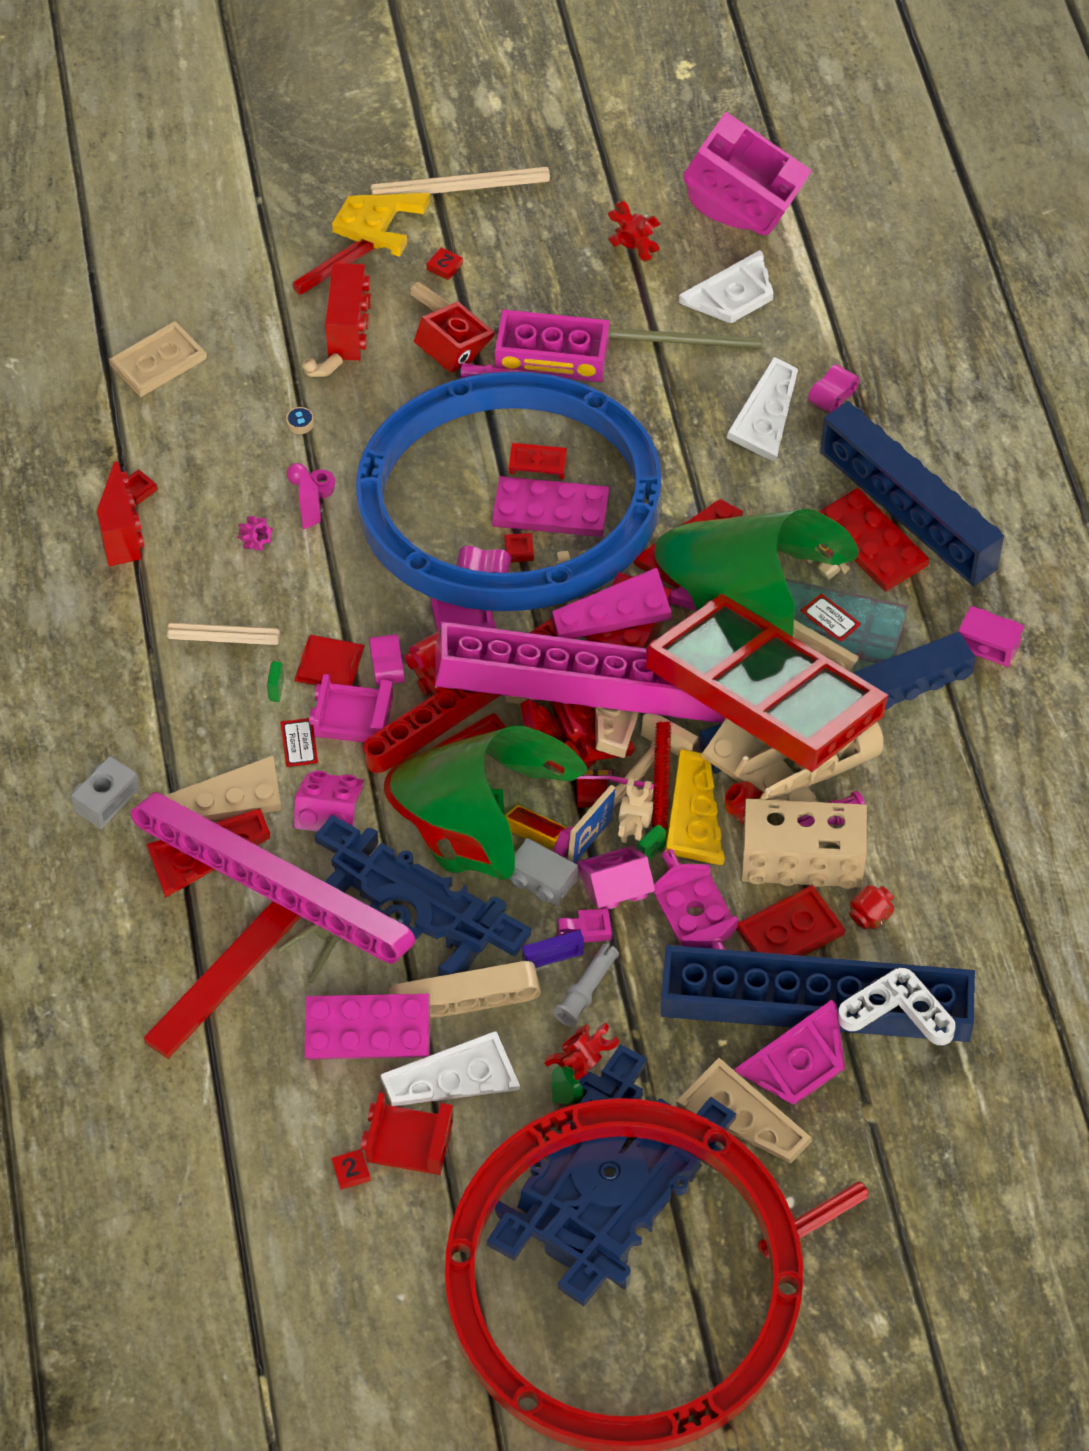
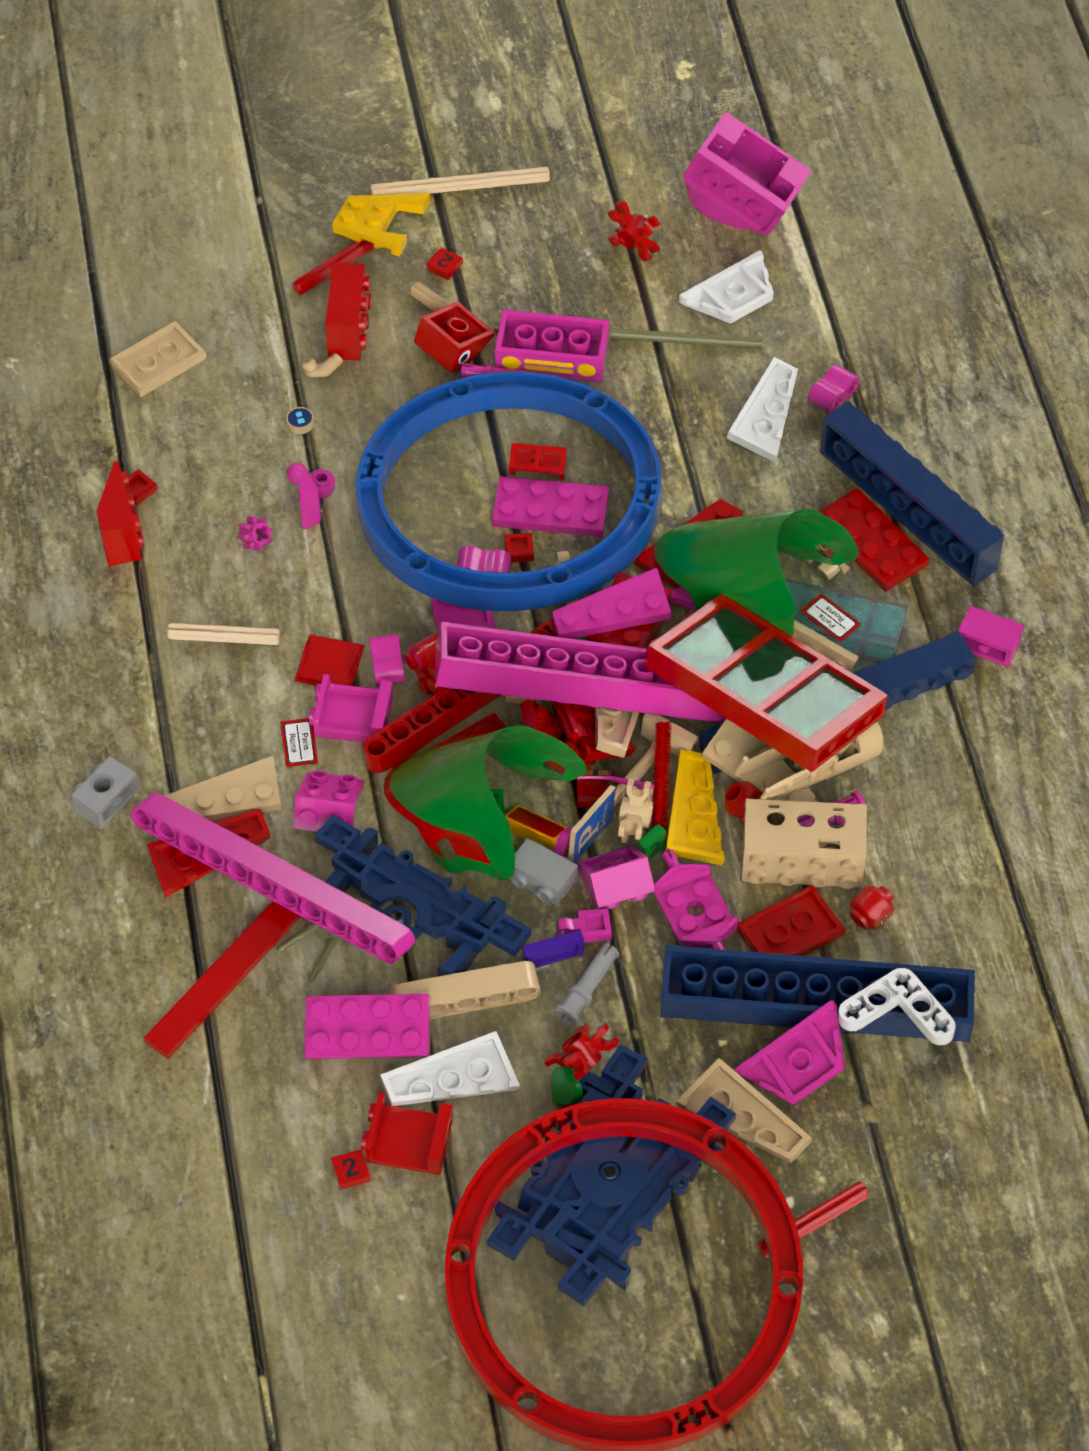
green tile [267,661,284,702] -> none

